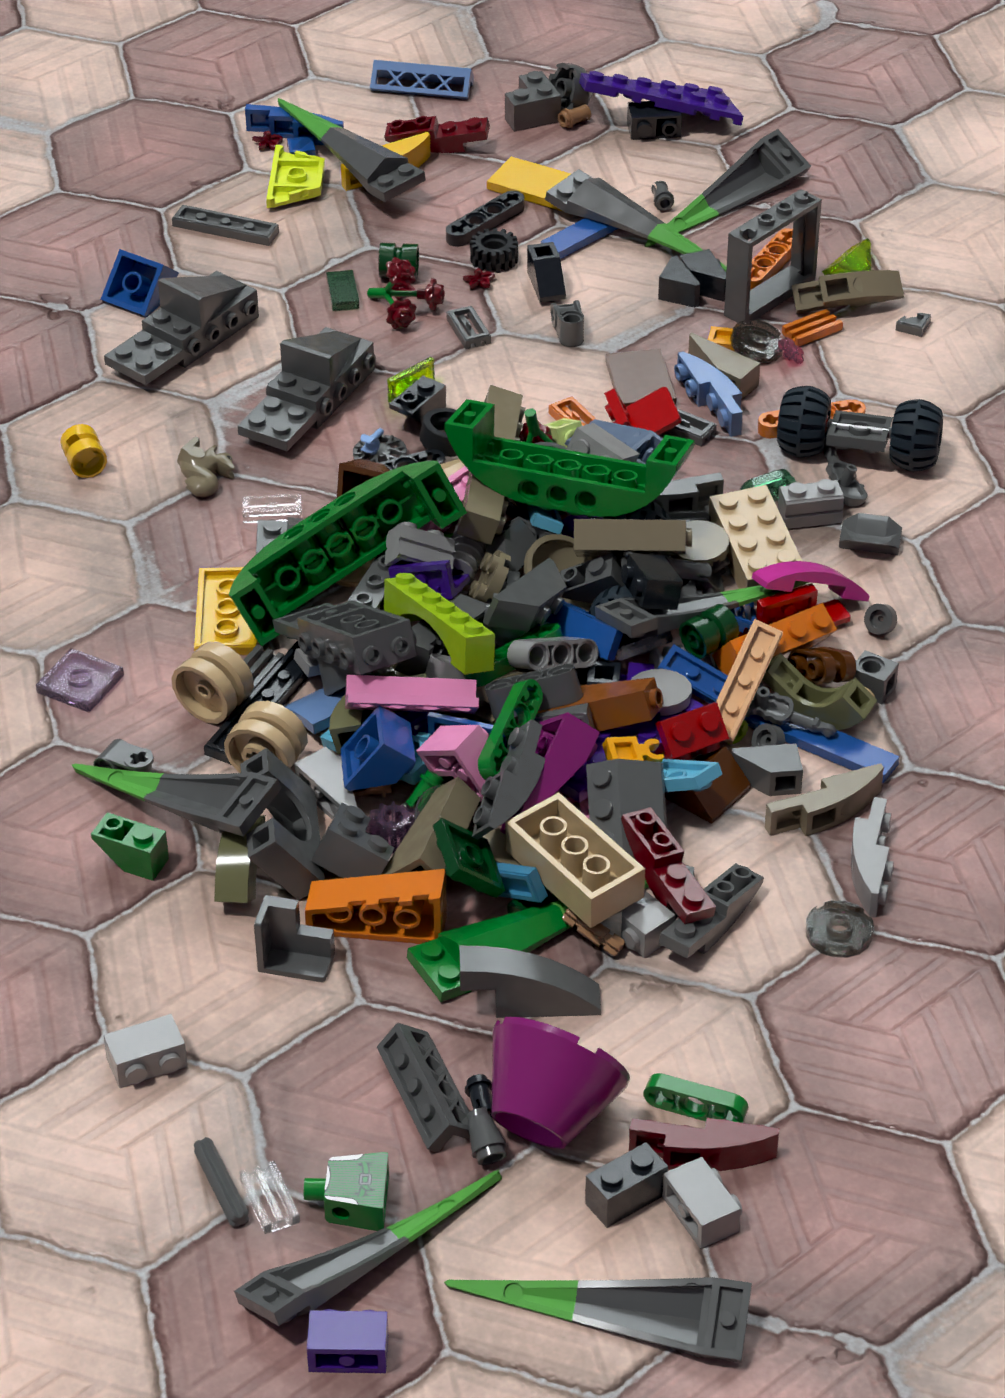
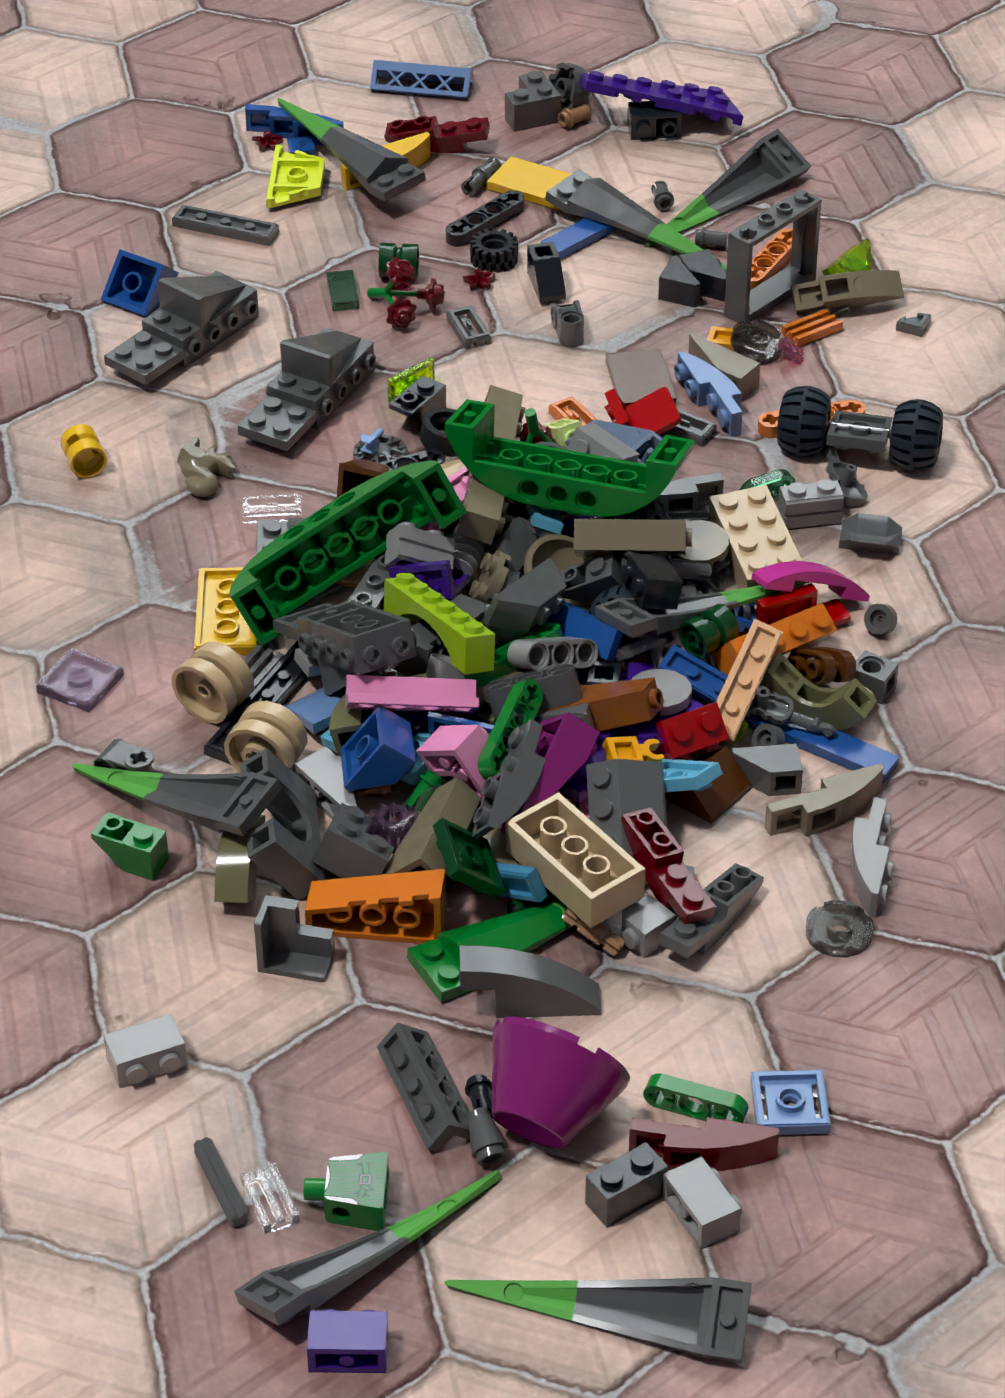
none -> dark grey pin [461,157,502,196]
none -> dark grey pin [695,227,728,249]
none -> medium blue piece [750,1070,831,1135]

